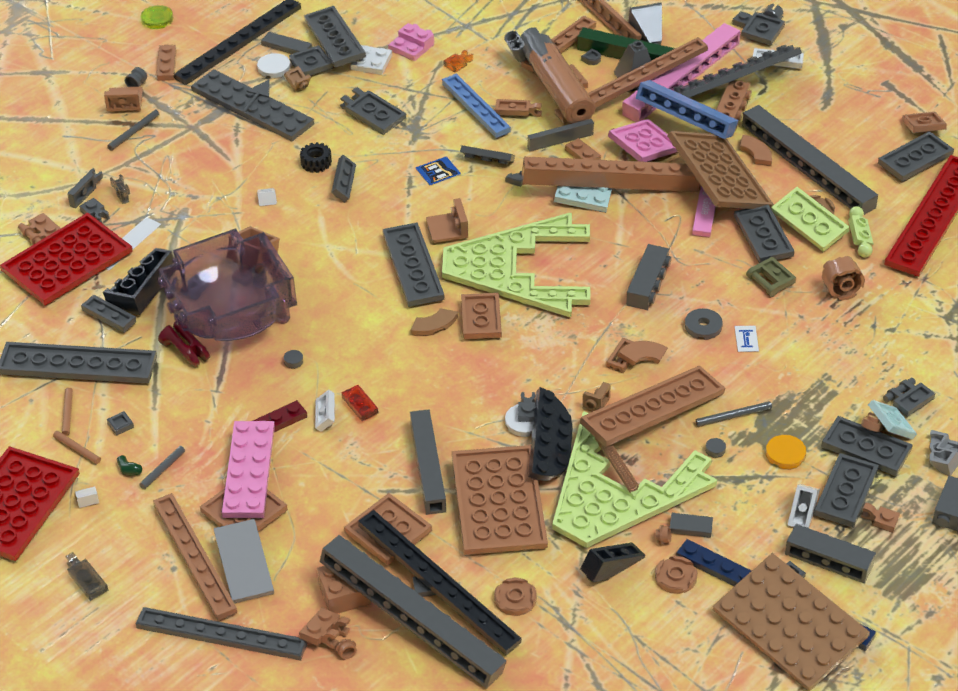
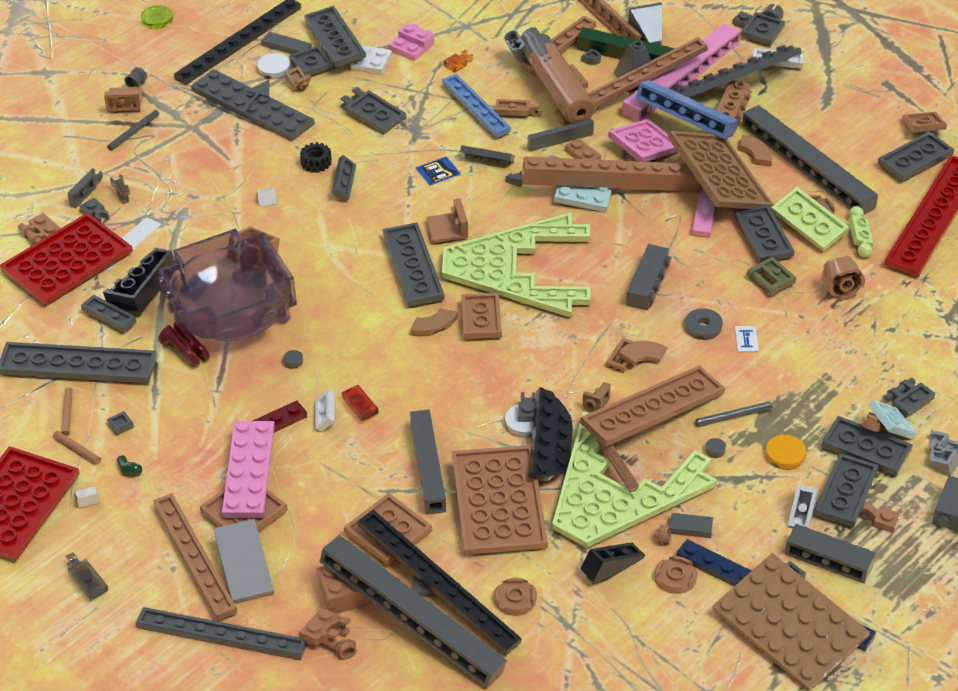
dark grey bar [139,446,185,489] -> none
nougat plate [157,44,176,81] -> none

